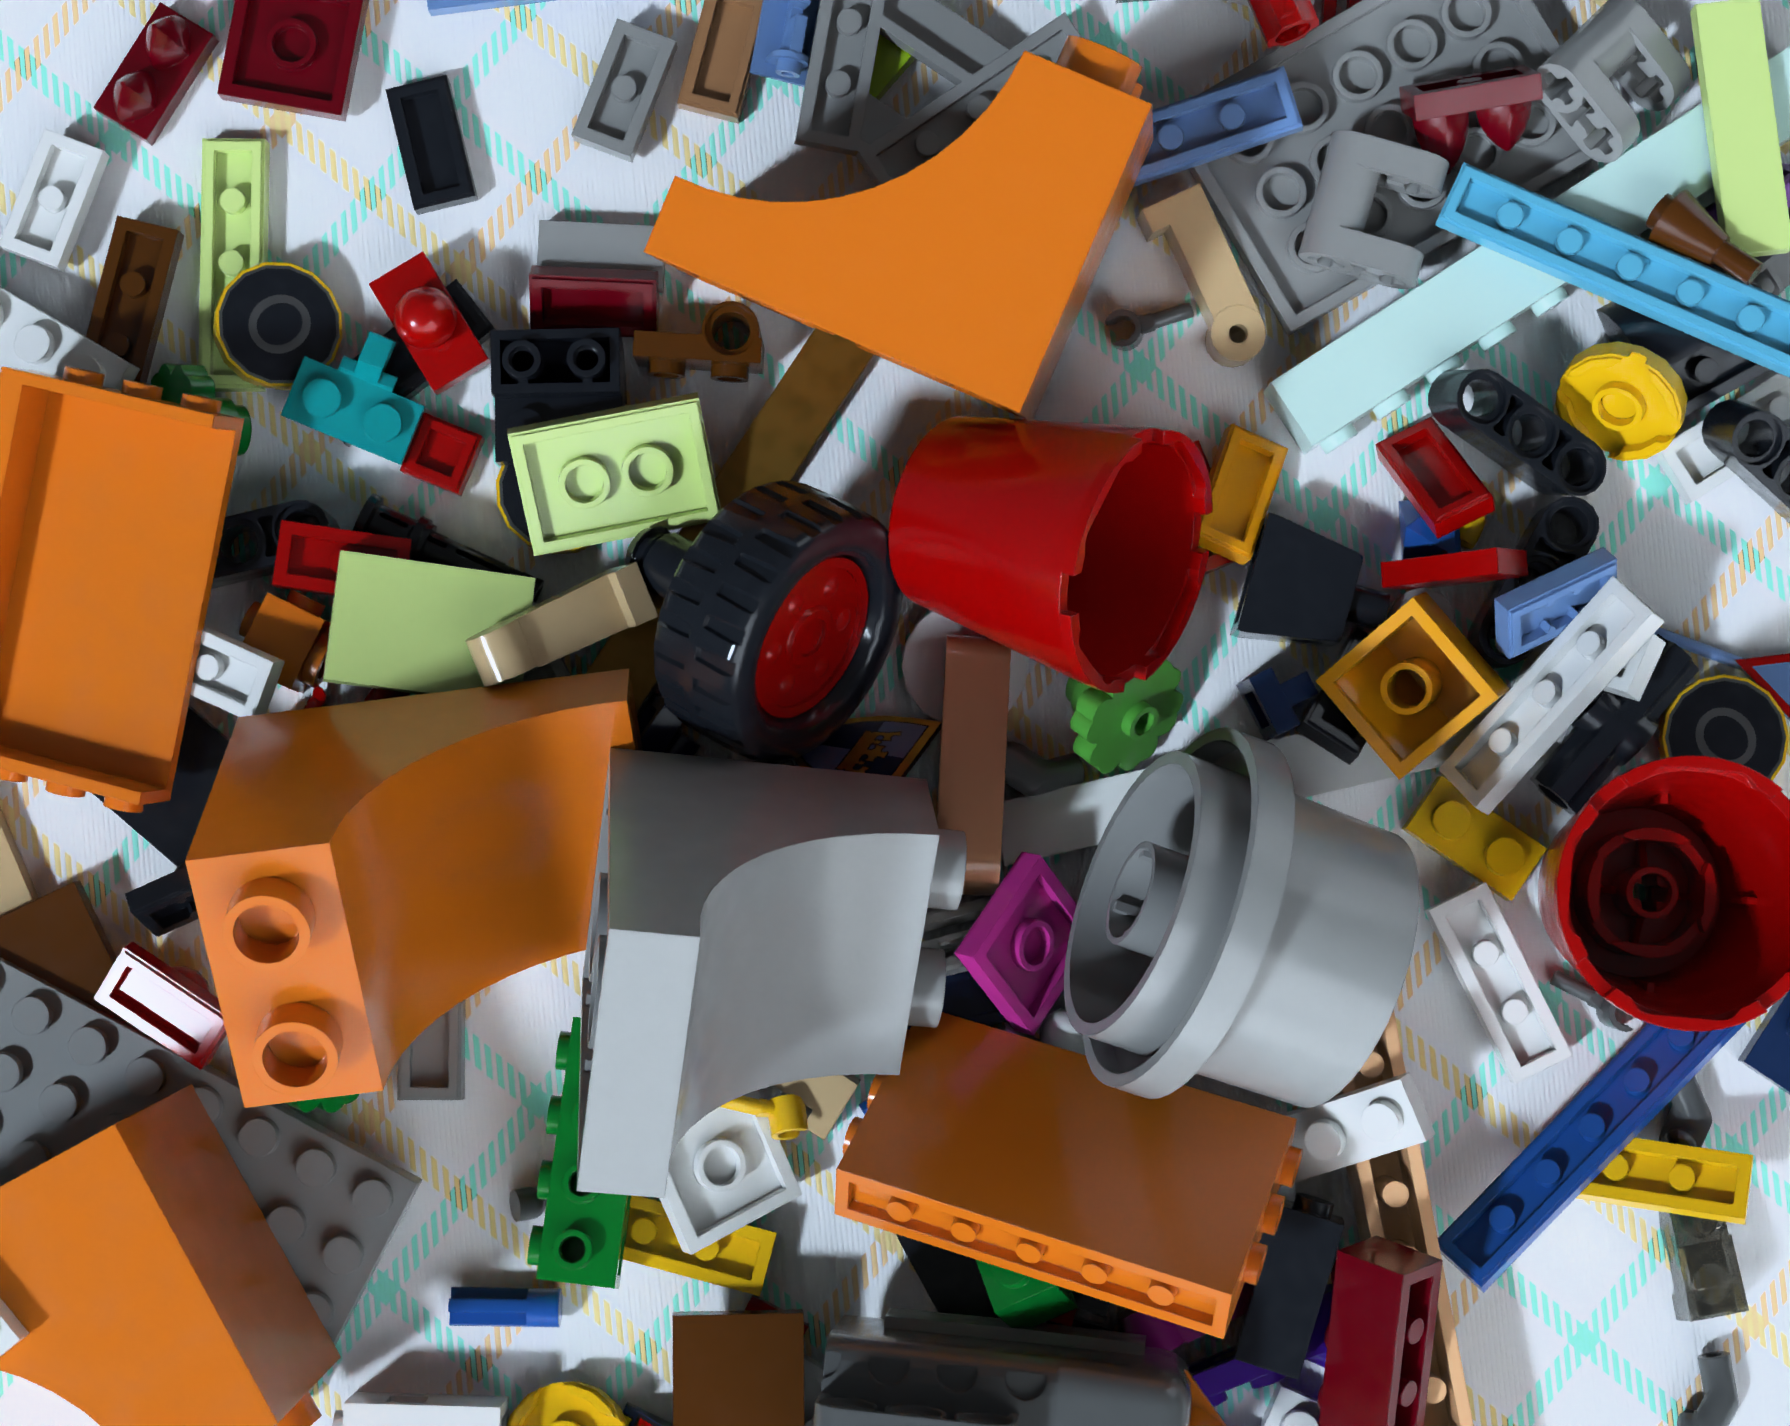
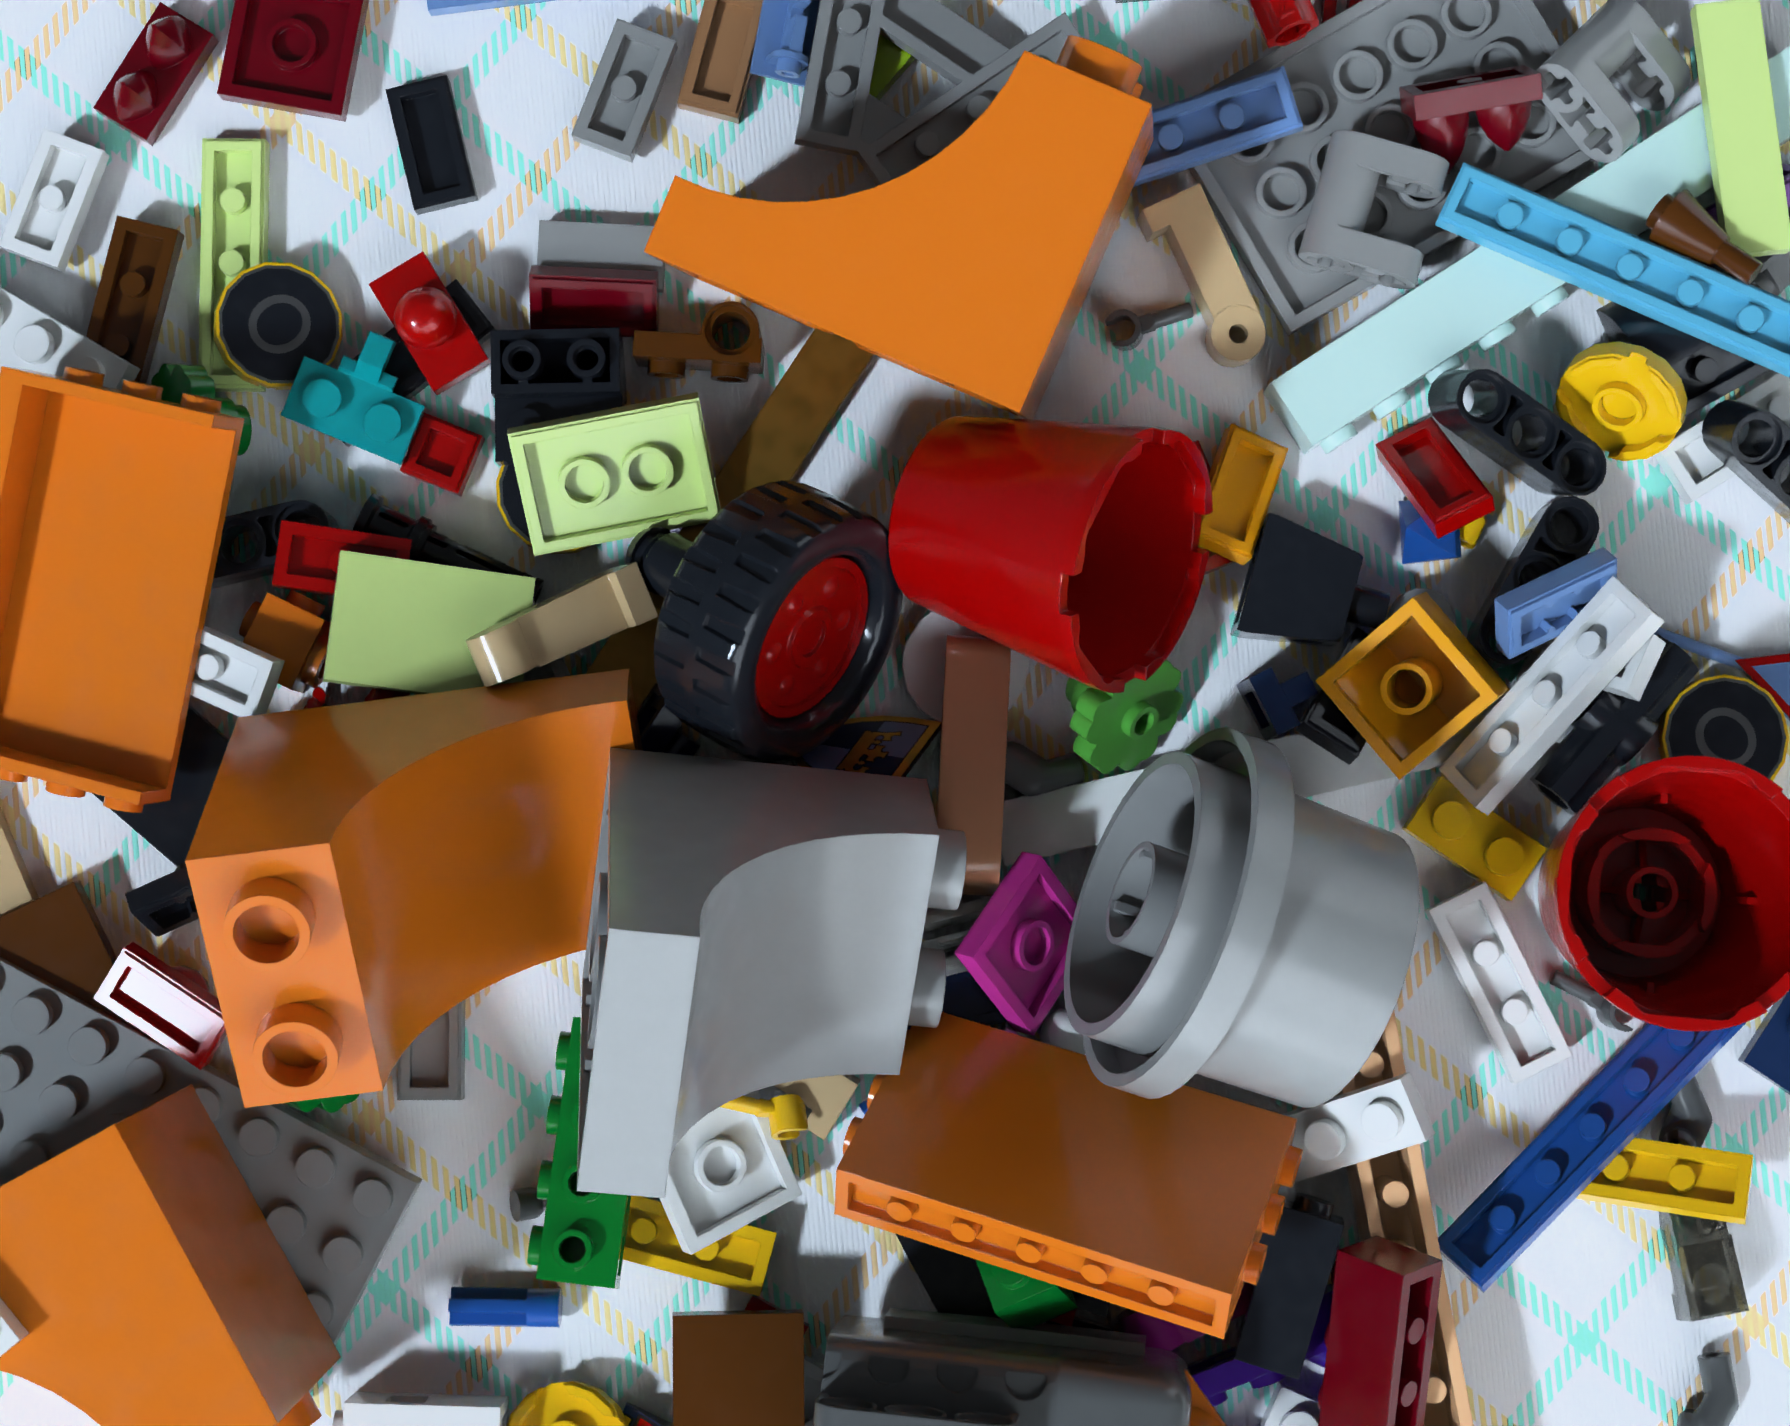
red tile [1381,547,1528,590] -> none

